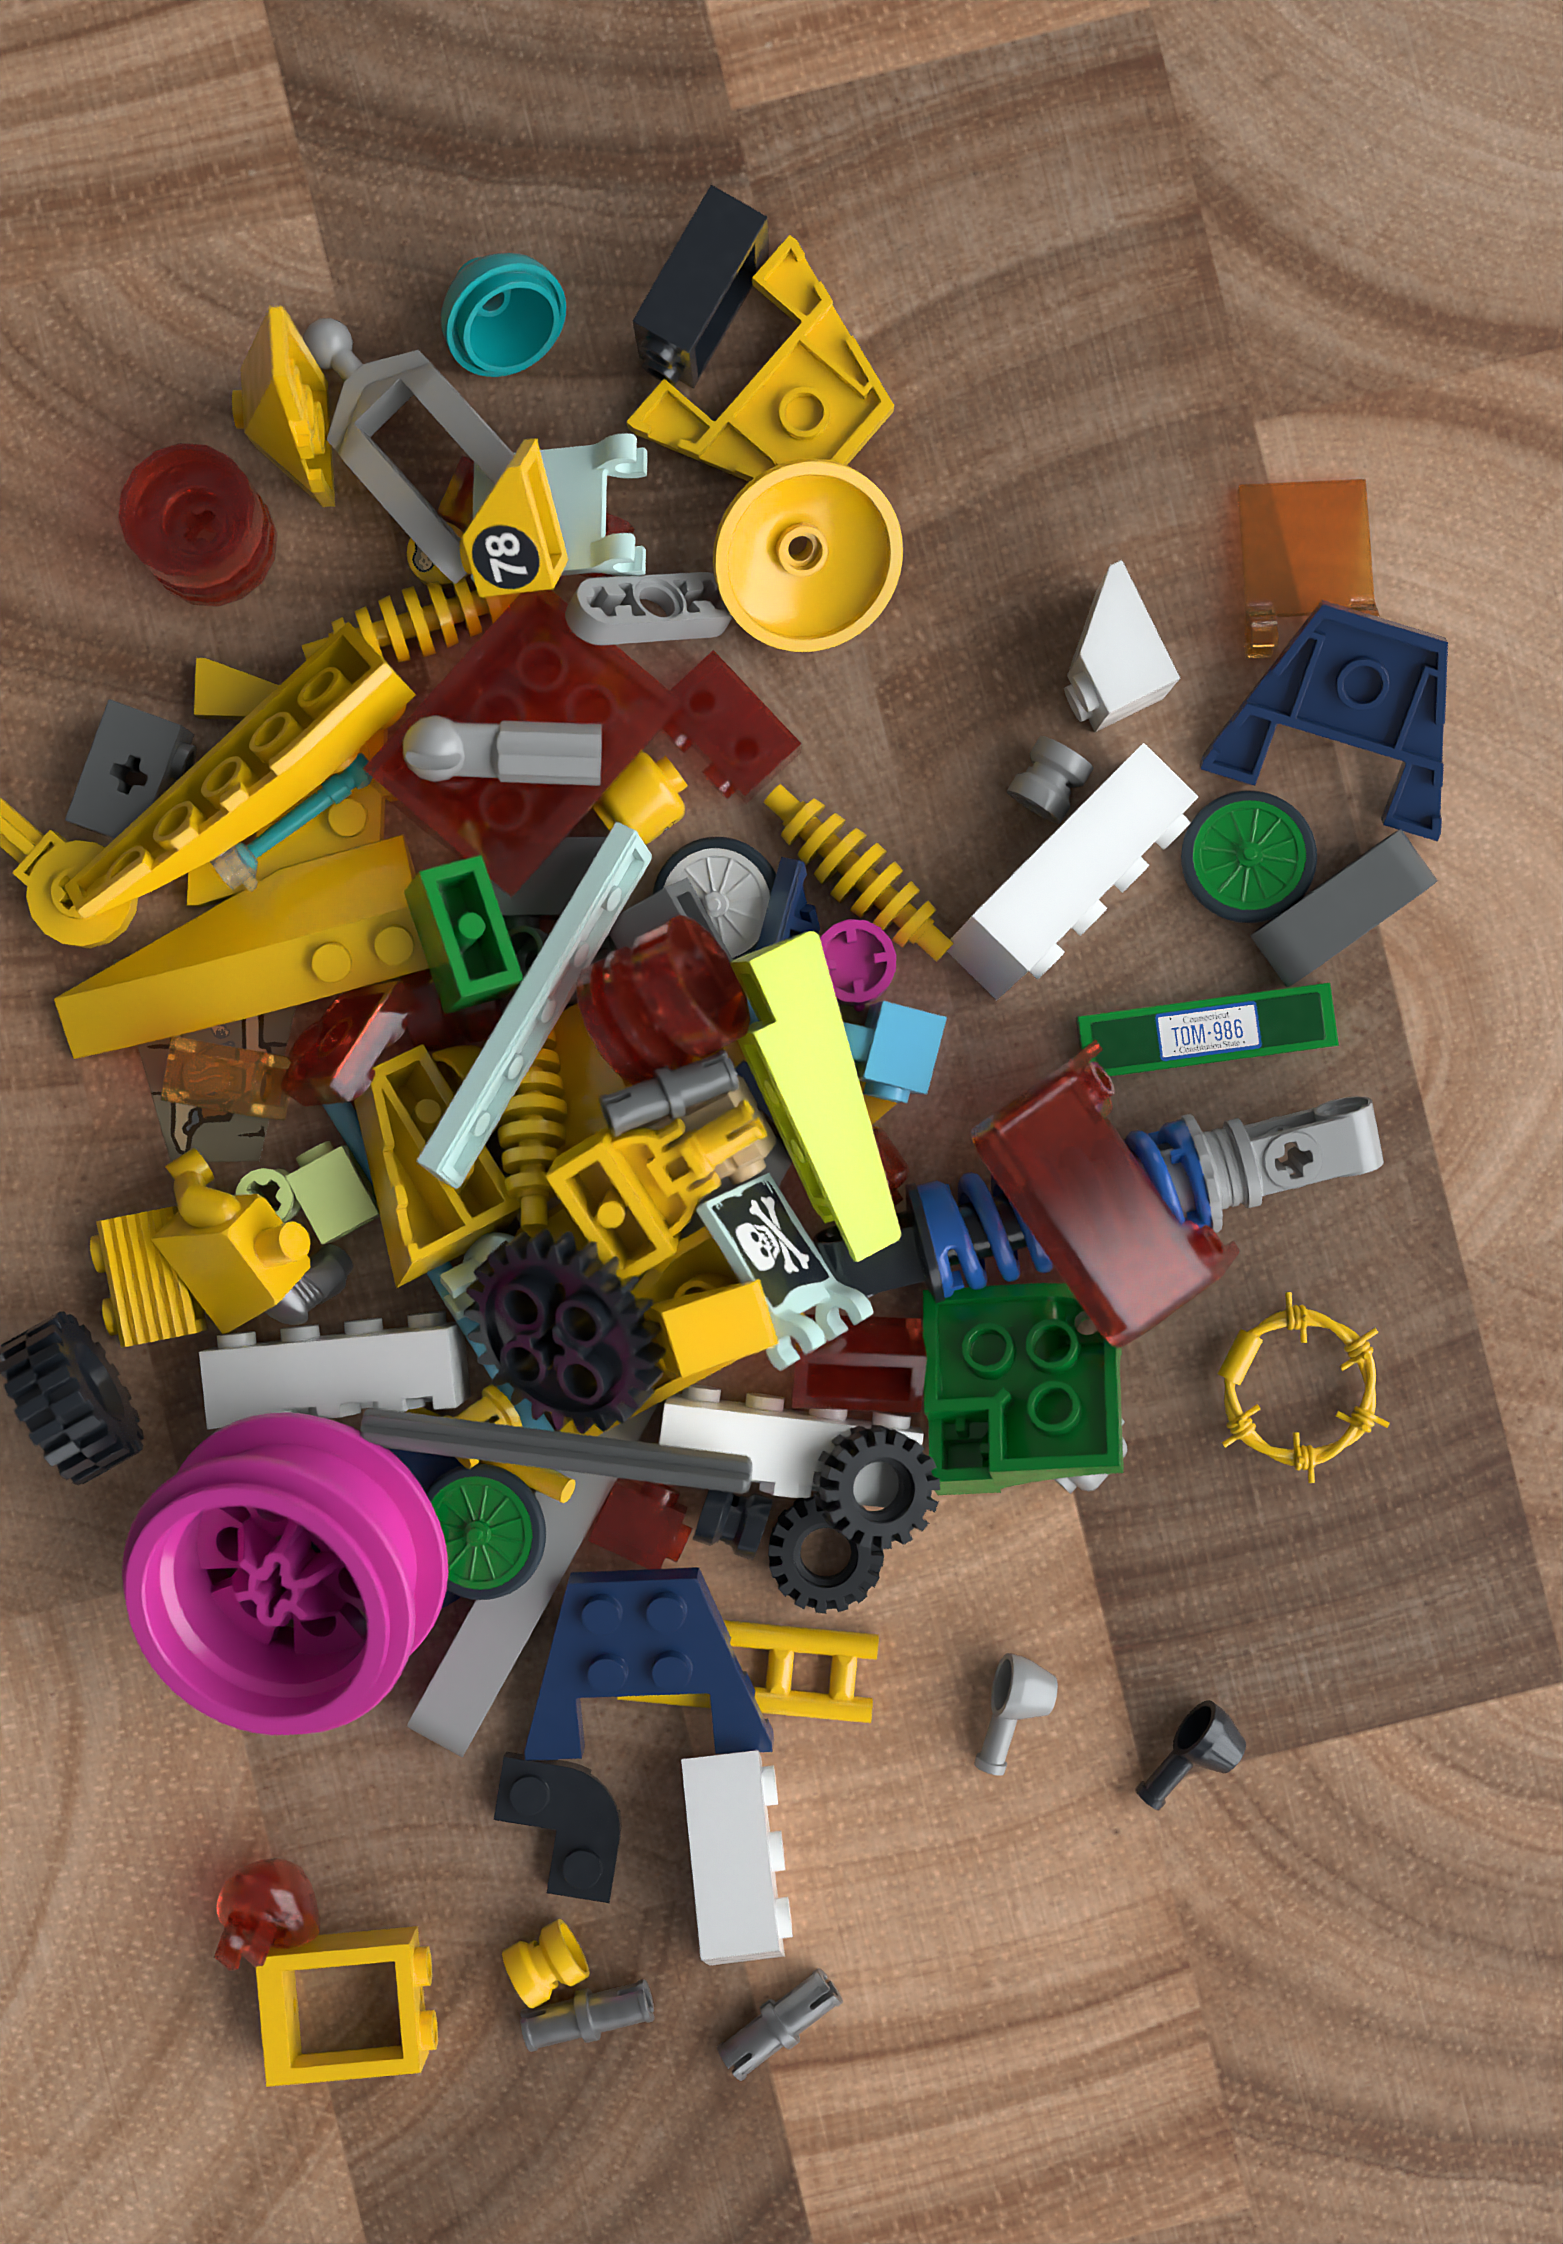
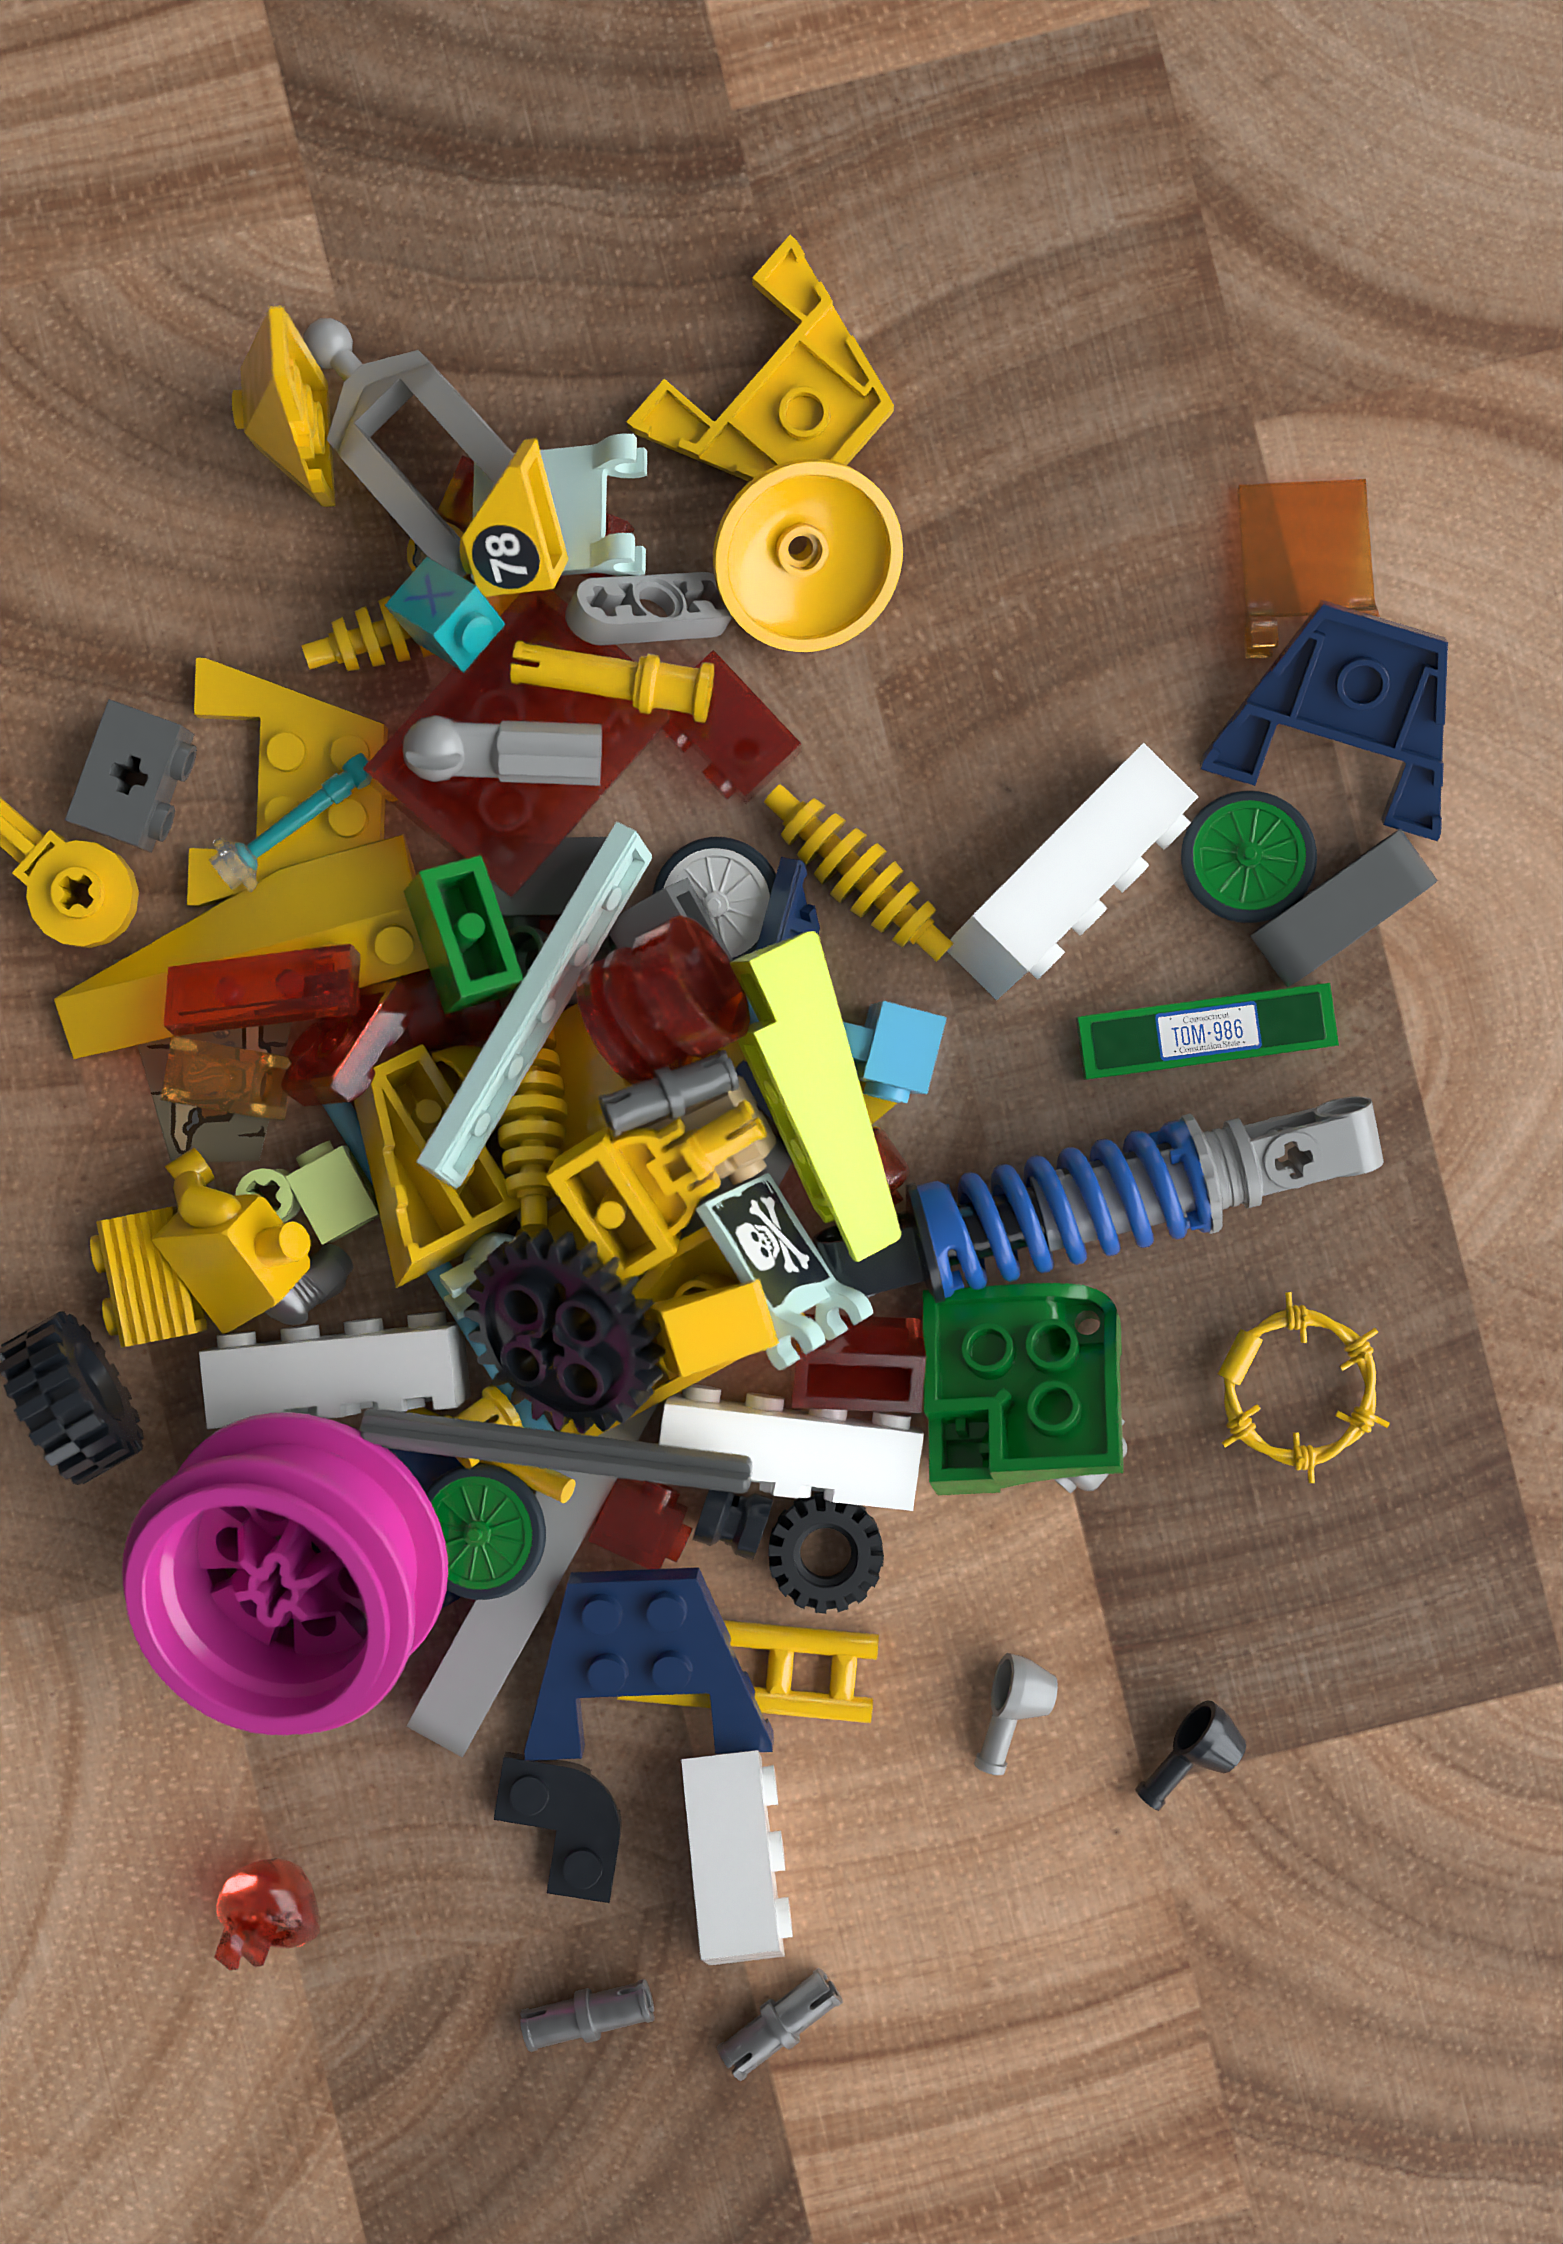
yellow wedge [64,622,416,919] -> none
clear red wheel [118,443,278,607] -> none
yellow window [255,1926,438,2087] -> none
teal piece [441,253,567,377] -> none
yellow wheel [502,1919,590,2008] -> none
yellow head [590,750,688,845] -> none
black window [632,184,769,389] -> none
black tyre [813,1424,940,1550] -> none
dark pink piece [820,919,897,1012] -> none
clear red windscreen [971,1040,1240,1348] -> none
light grey wheel [1006,736,1094,824] -> none
white slope [1064,560,1180,732] -> none
none -> clear red hinge [163,943,361,1036]
none -> teal brick [385,557,505,673]
none -> yellow pin [510,641,714,723]

